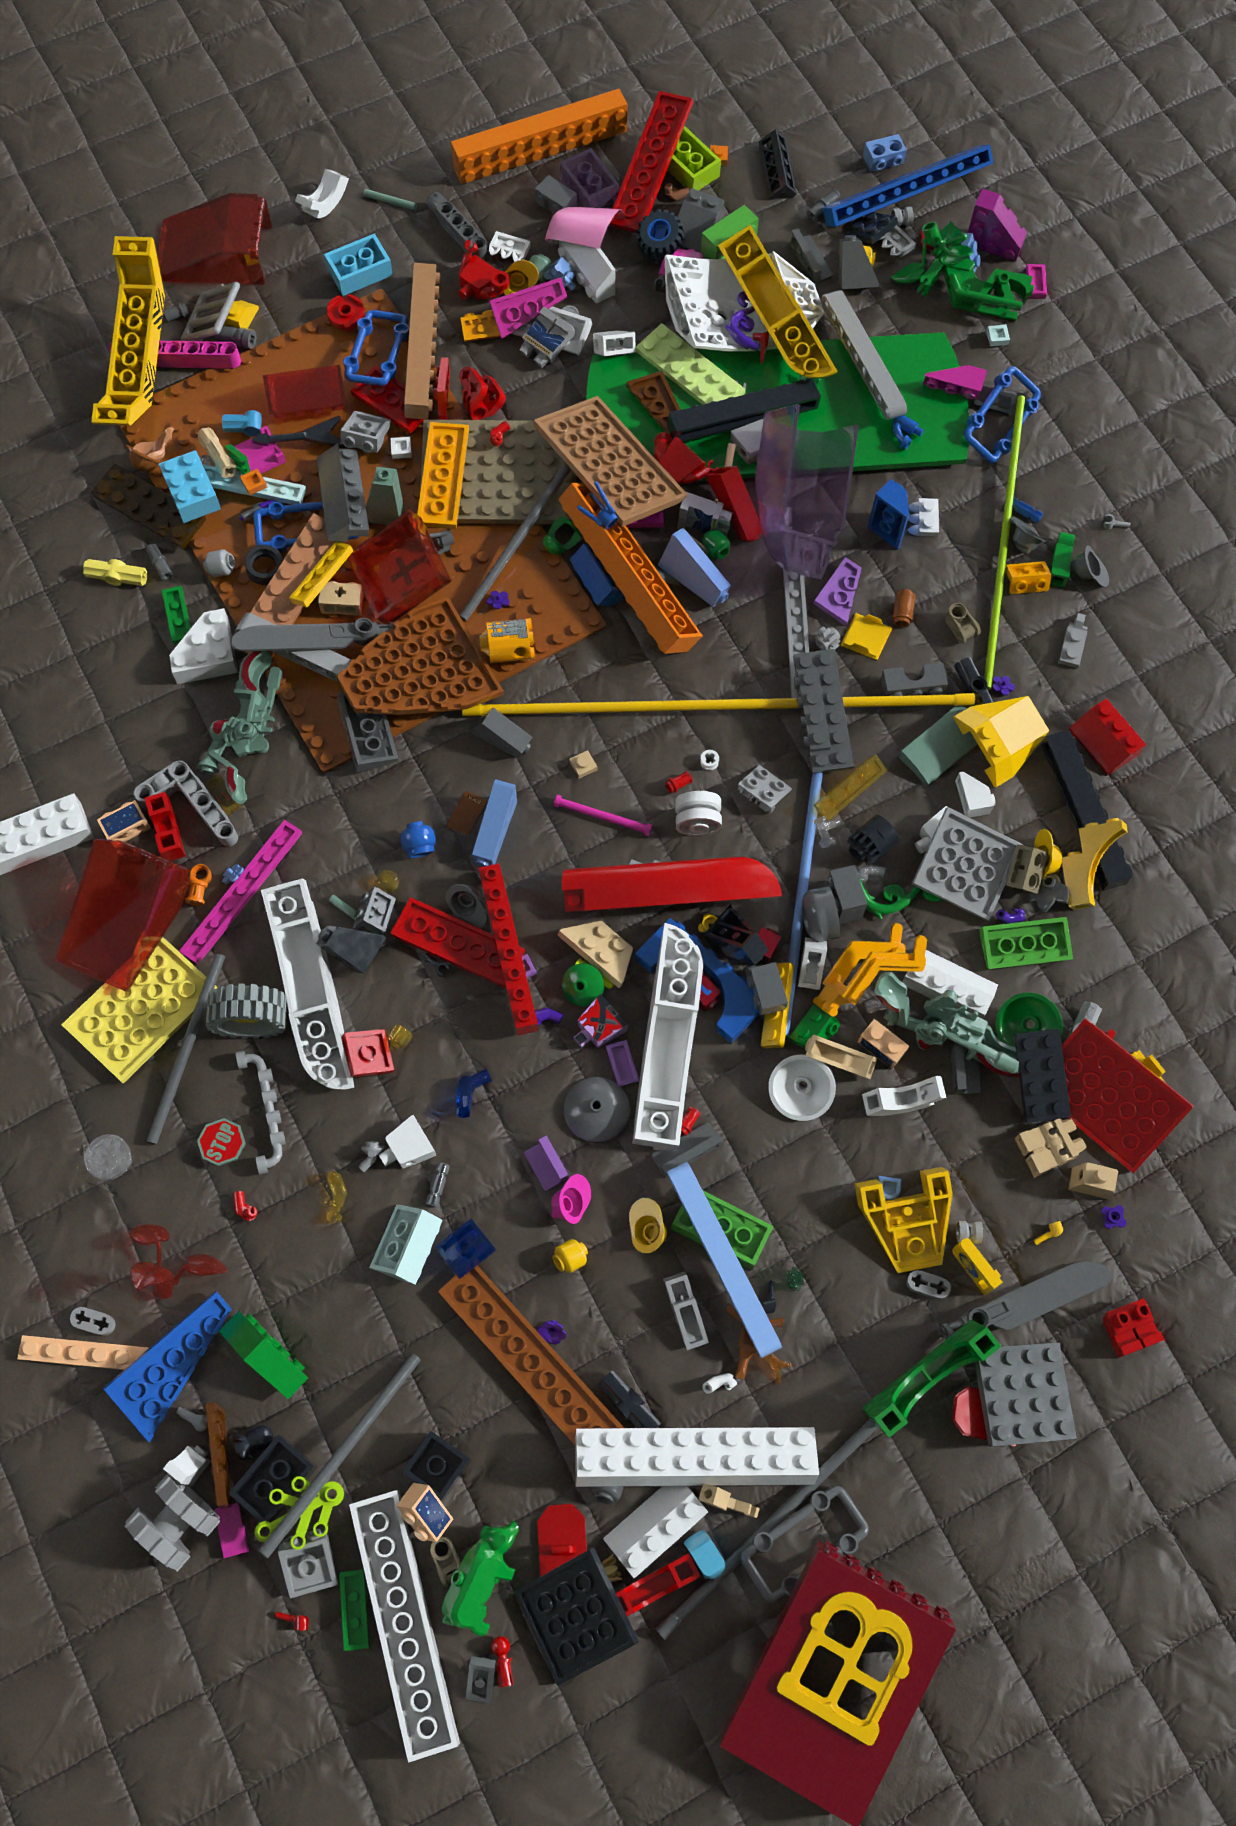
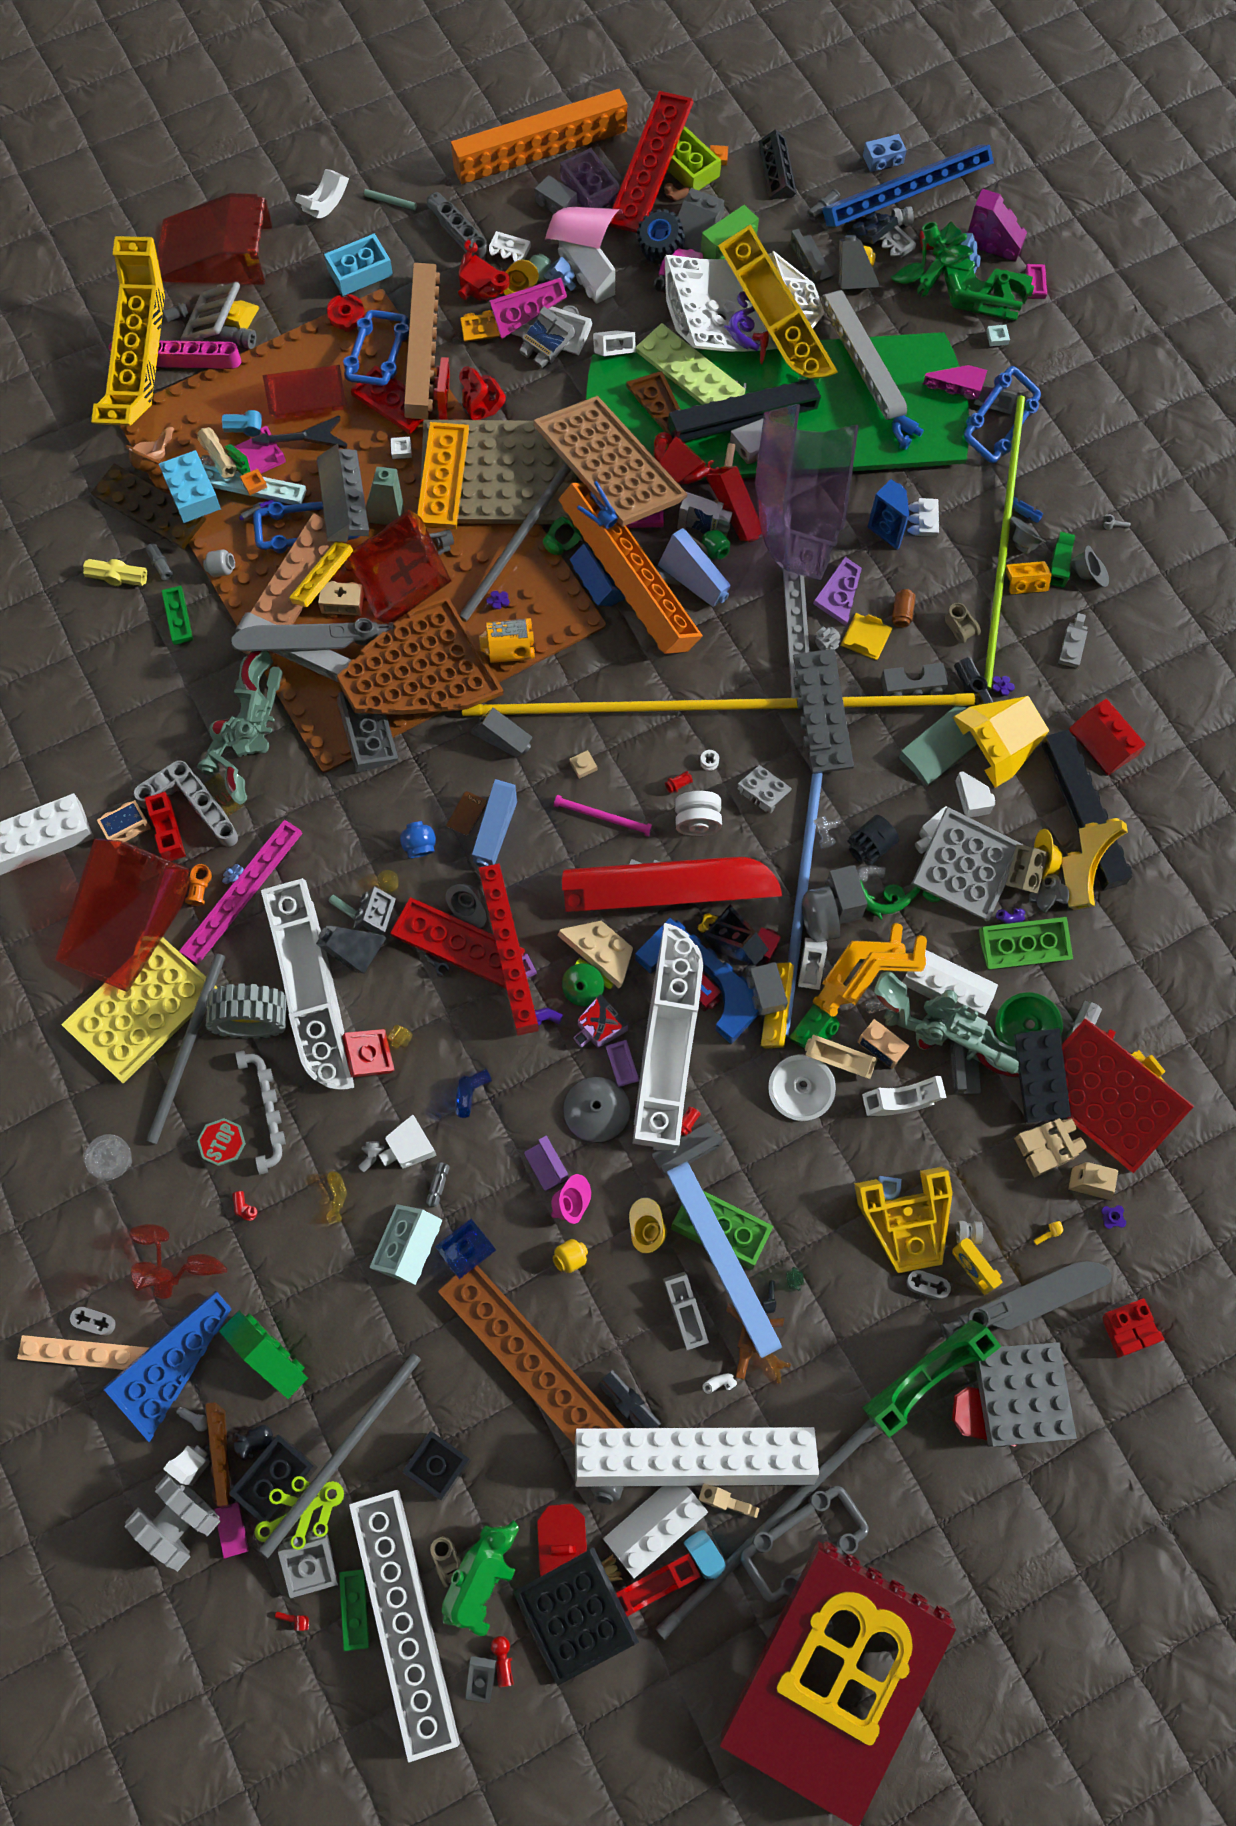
white brick [169,609,238,684] -> none
black tyre [245,545,283,585] -> none
light grey plate [340,411,391,453] -> none
brick [396,1483,453,1542] -> none
red arm [490,421,510,446] -> none
dark purple plant [537,1320,566,1344] -> none
clear yellow plate [813,754,887,821] -> none

